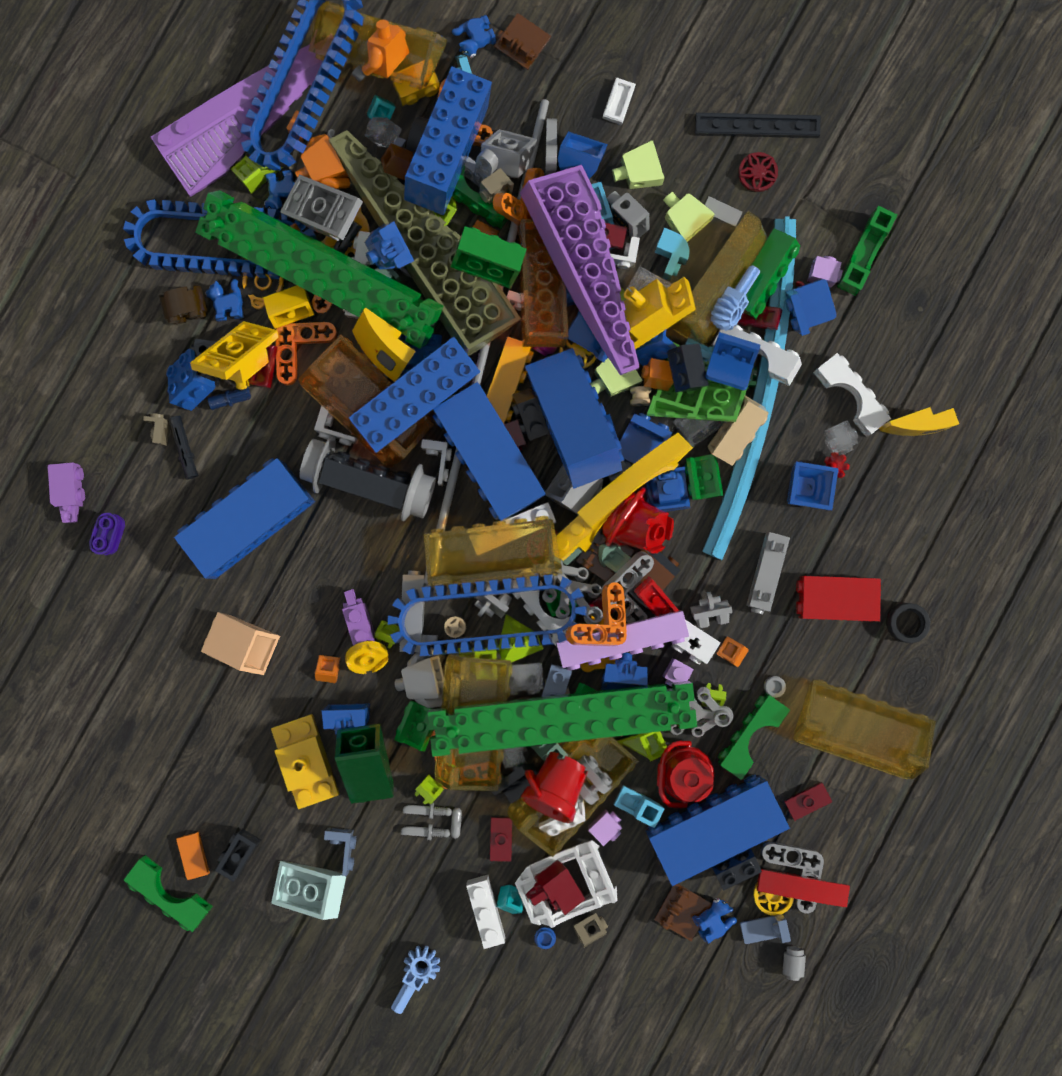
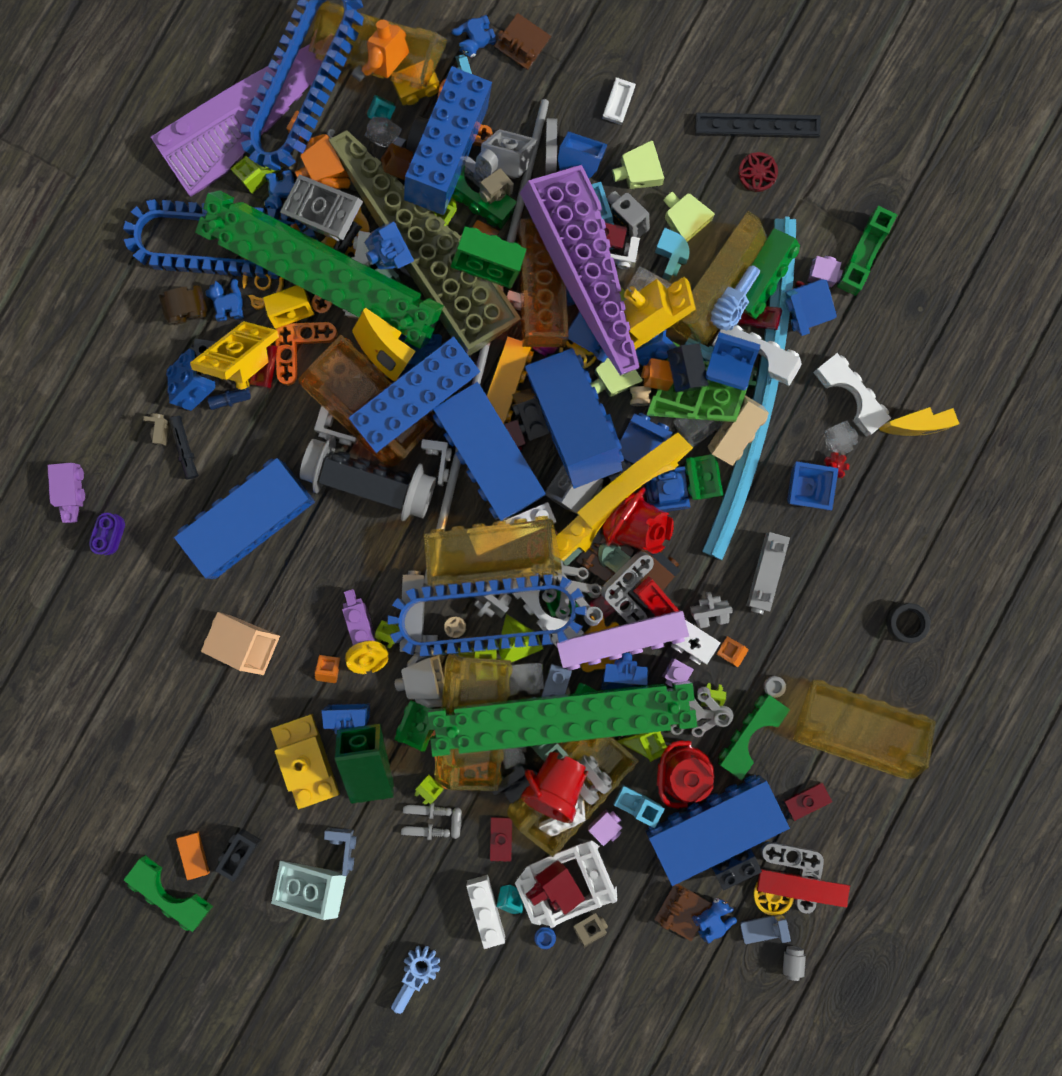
orange beam [493,168,544,228] -> none
orange beam [566,582,627,646] -> none
light grey sticker [705,196,742,227] -> none
red brick [796,576,881,621] -> none

